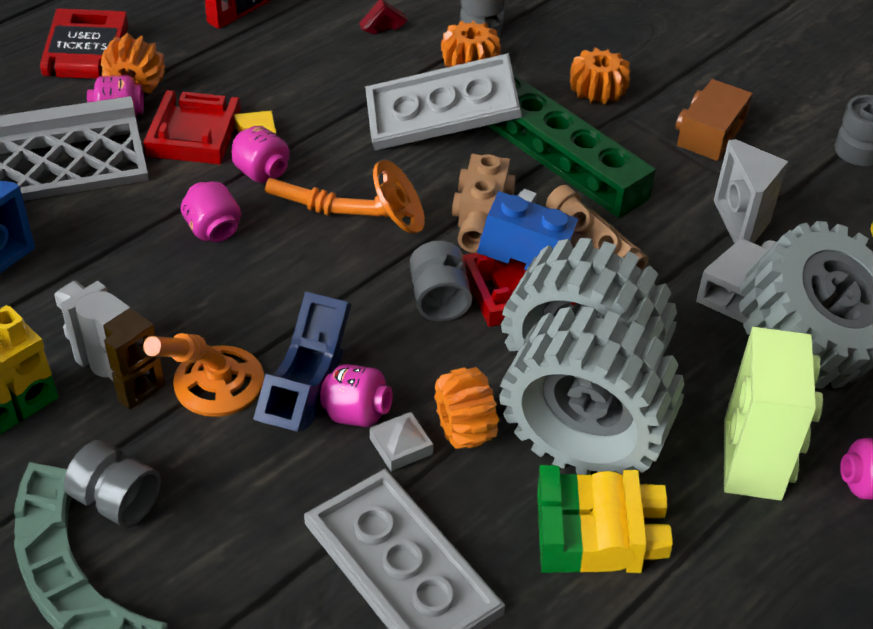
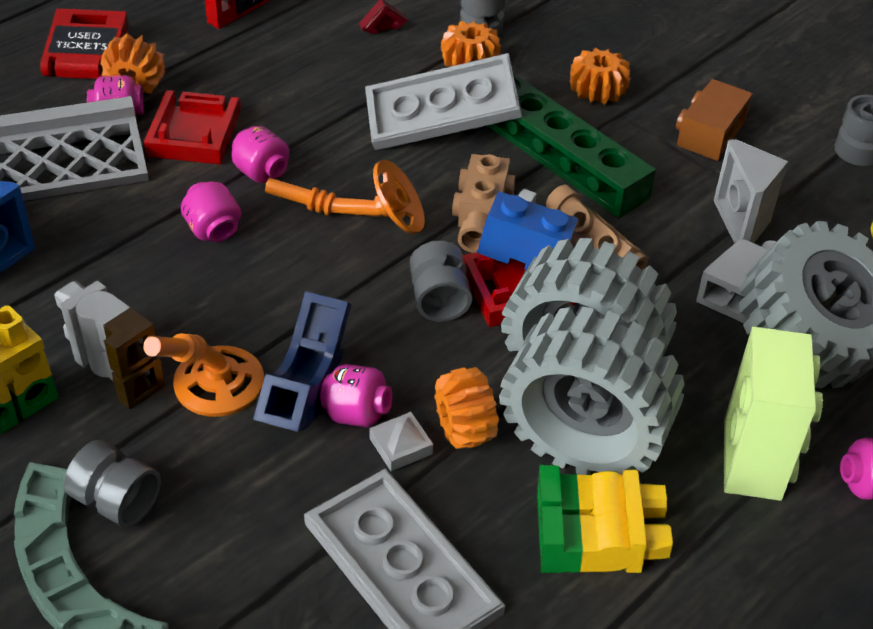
yellow tile [234,111,276,134] -> none

